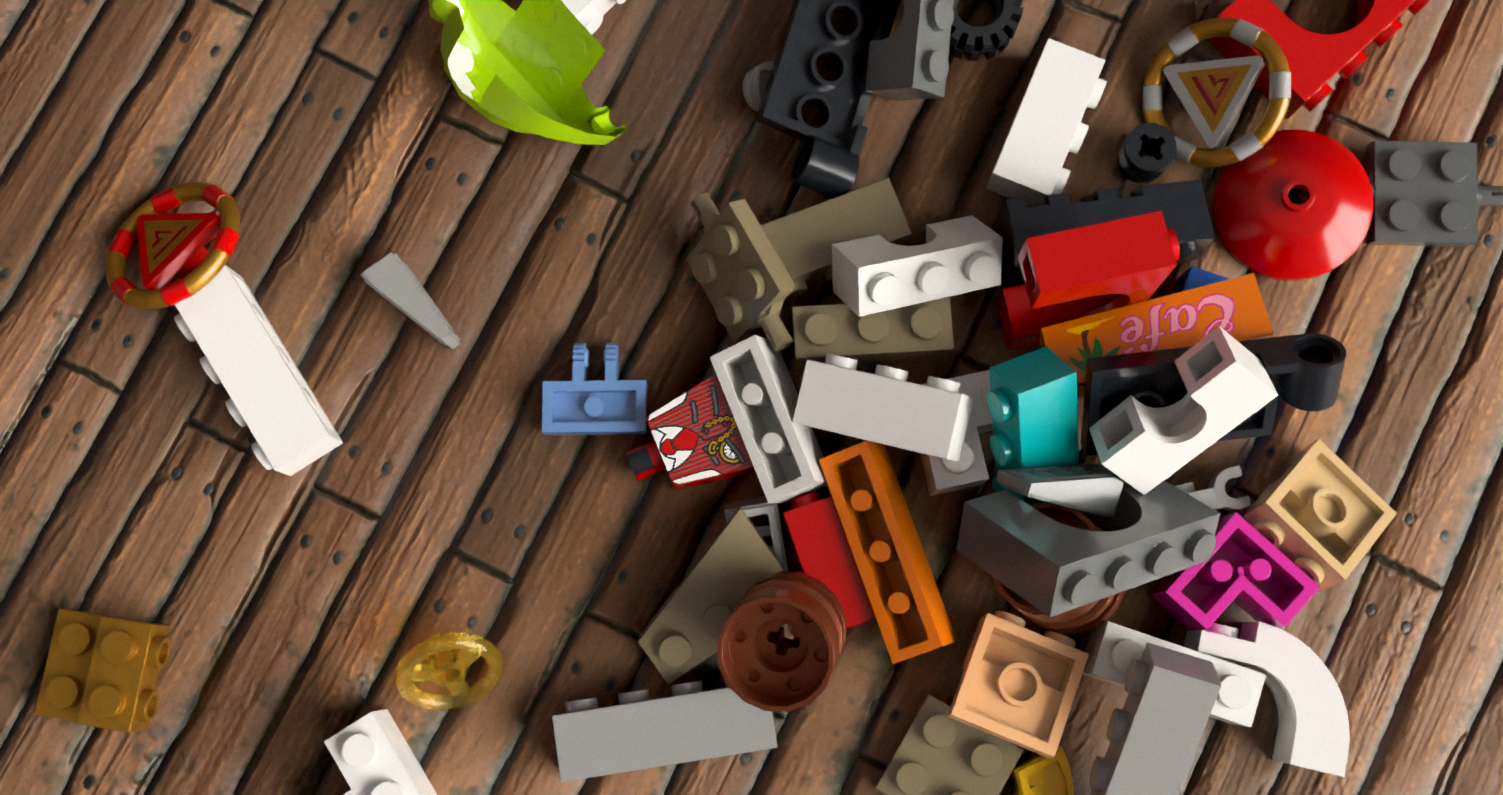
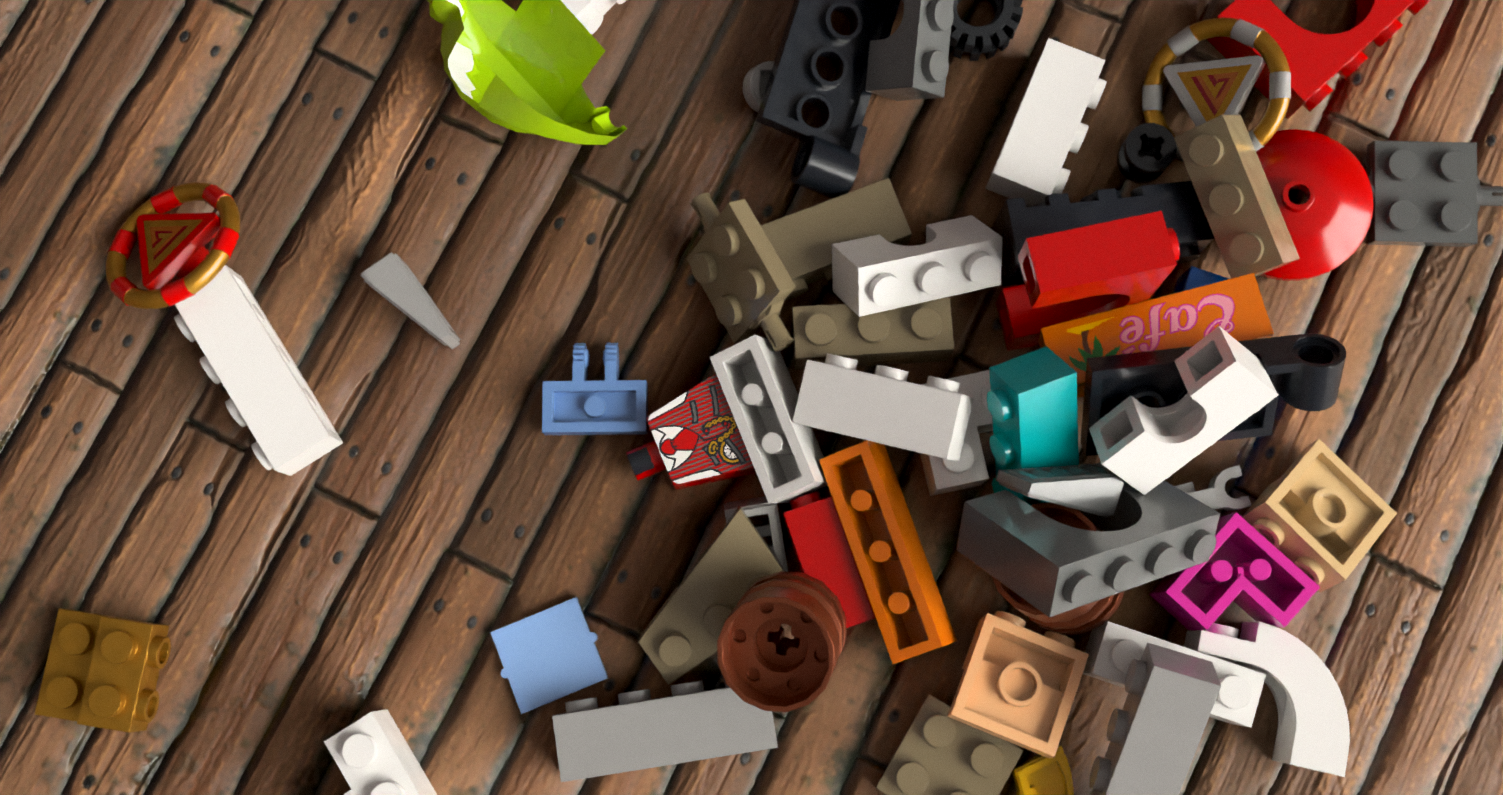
clear yellow piece [395,631,503,710] -> none
none -> light blue piece [490,597,608,714]
none -> dark tan brick [1174,114,1300,279]

